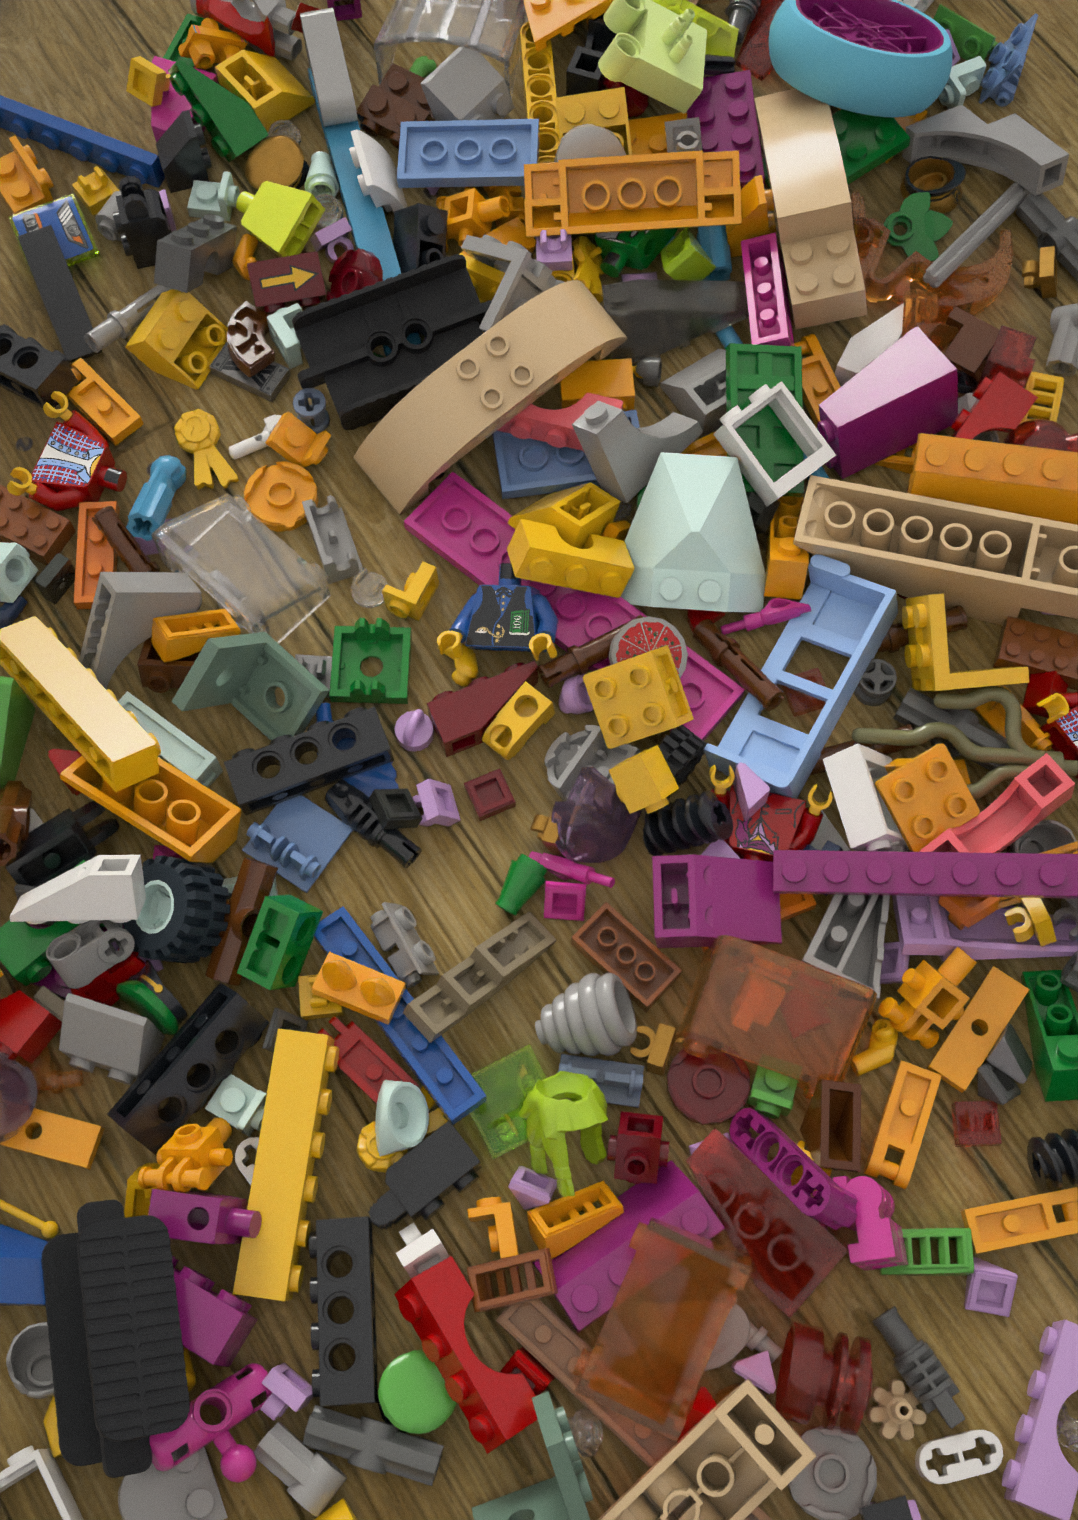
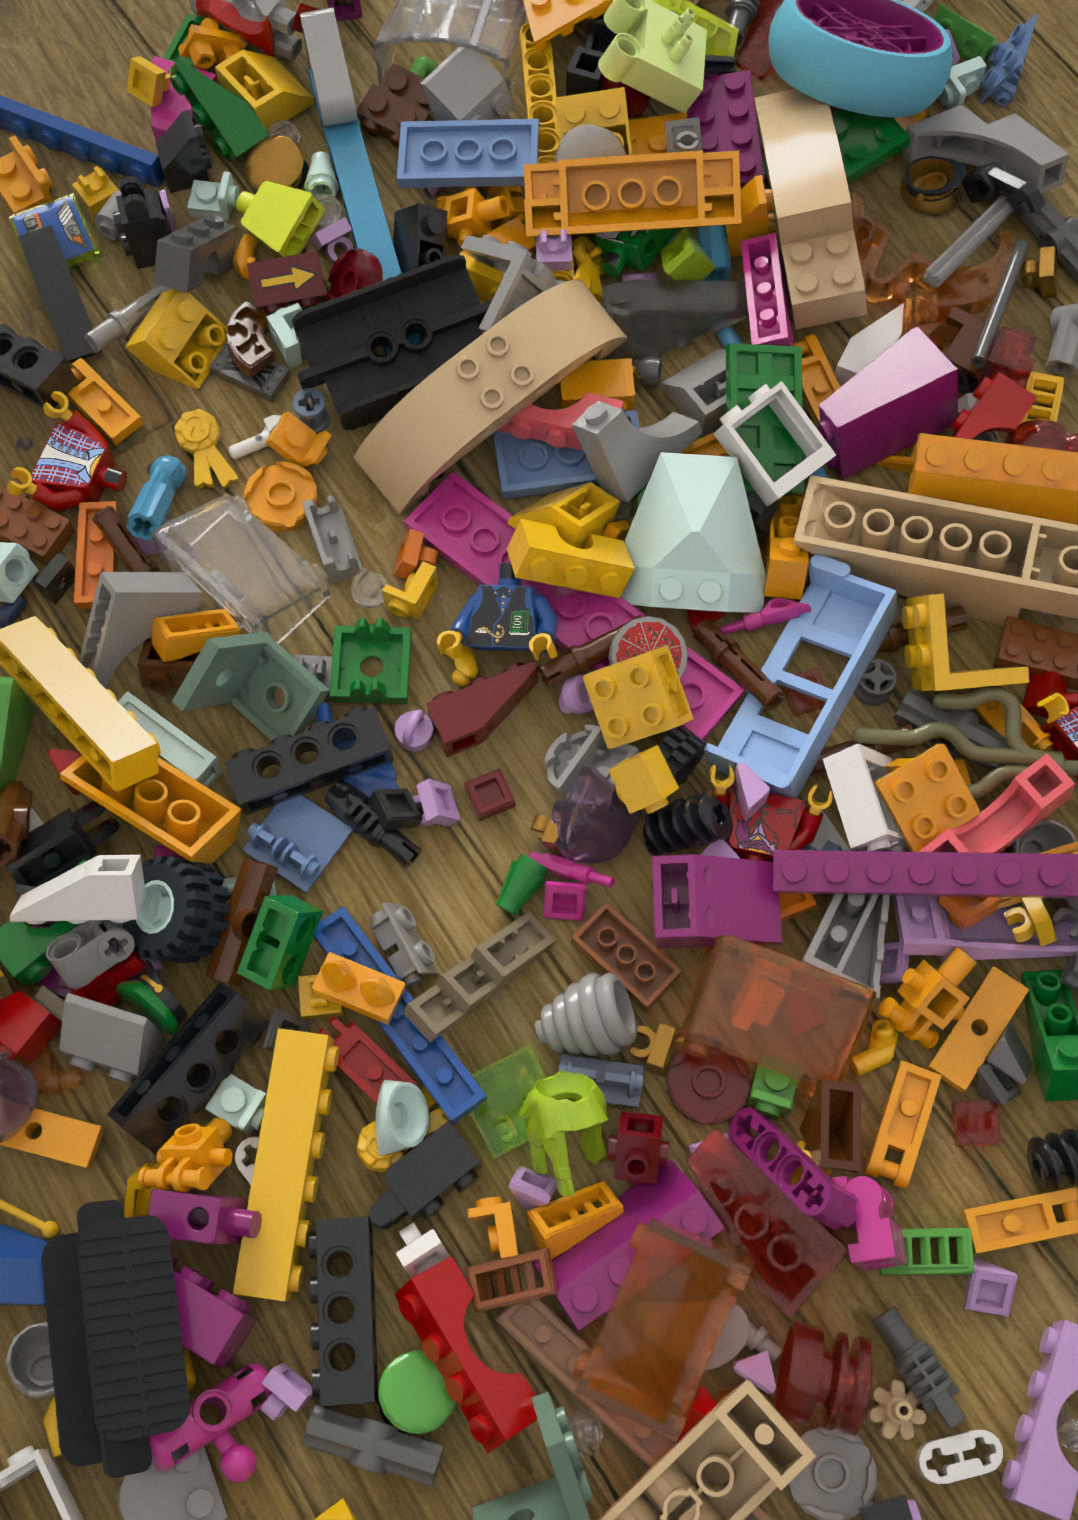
light grey piece [254,1422,347,1517] -> none
white slope [349,129,407,213] -> none
yellow leg [482,681,555,760] -> none
red slope [500,1347,555,1396] -> none
green plate [882,192,953,263] -> none
none -> orange tile [393,529,438,580]
none -> black piece [962,161,1046,215]
none -> dark grey piece [971,240,1029,368]

